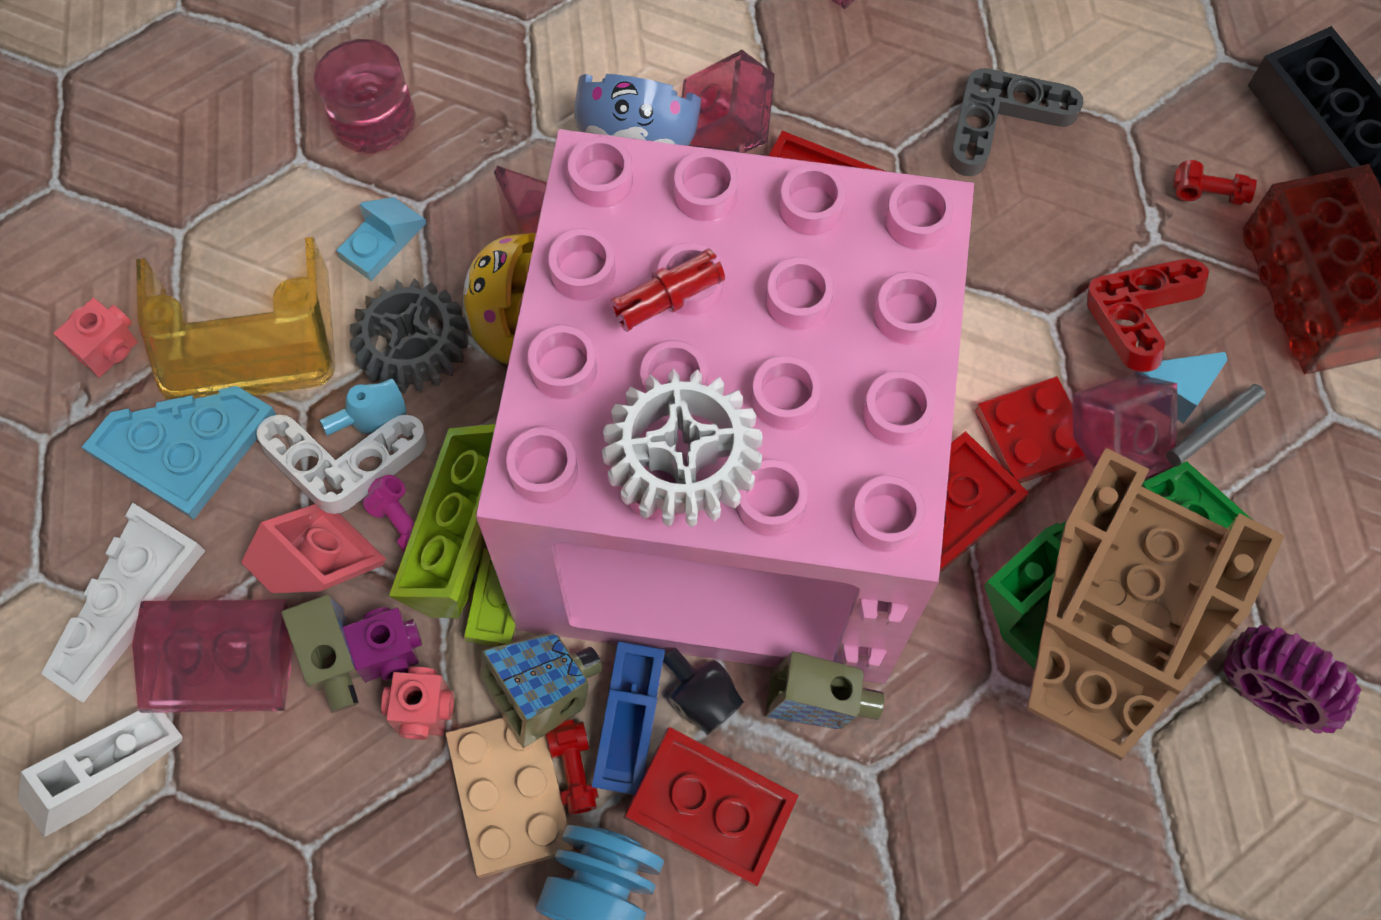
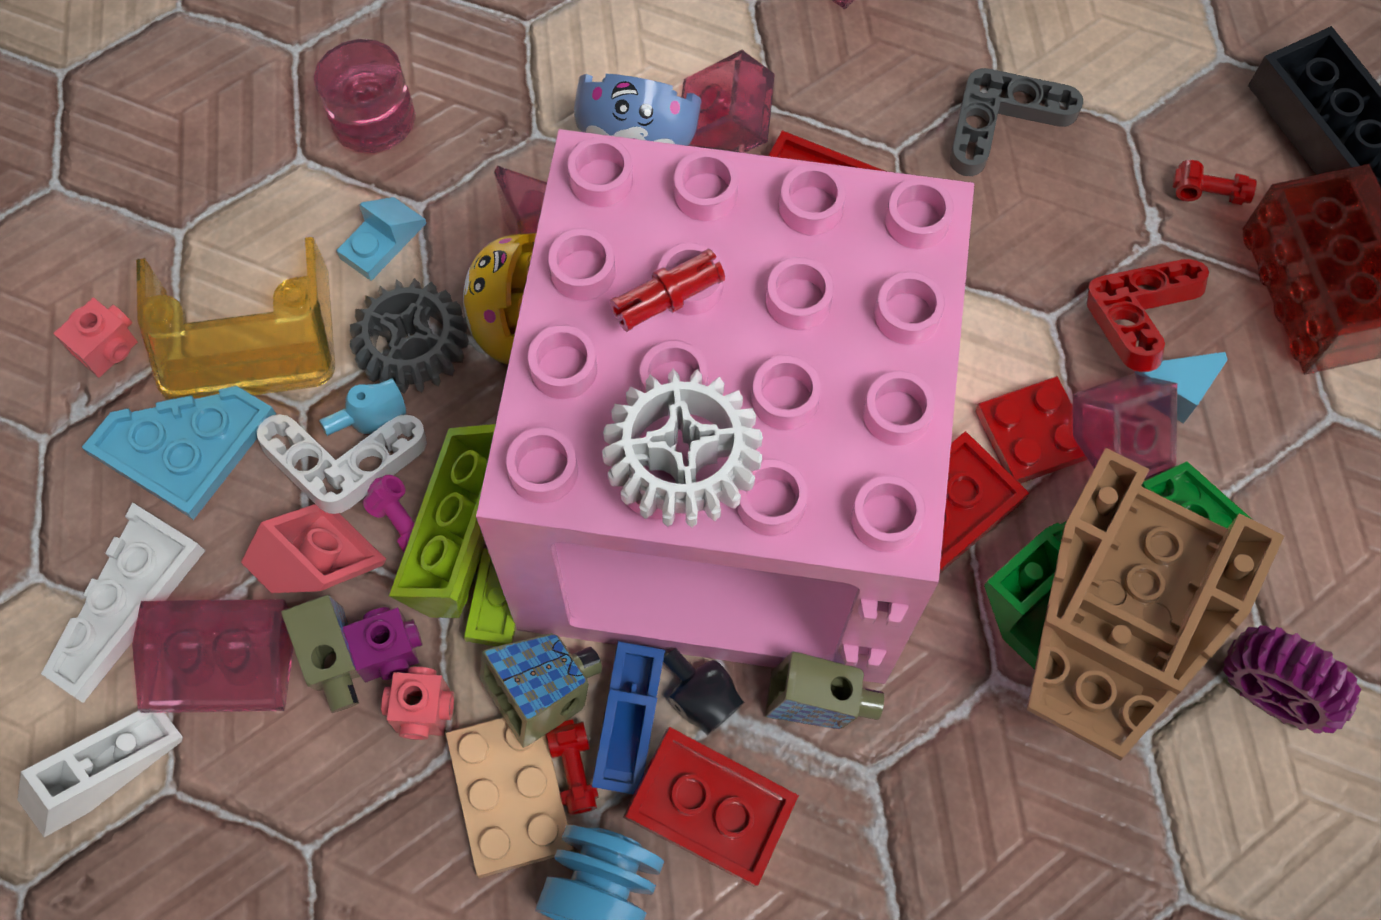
dark grey bar [1166,384,1266,466] -> none

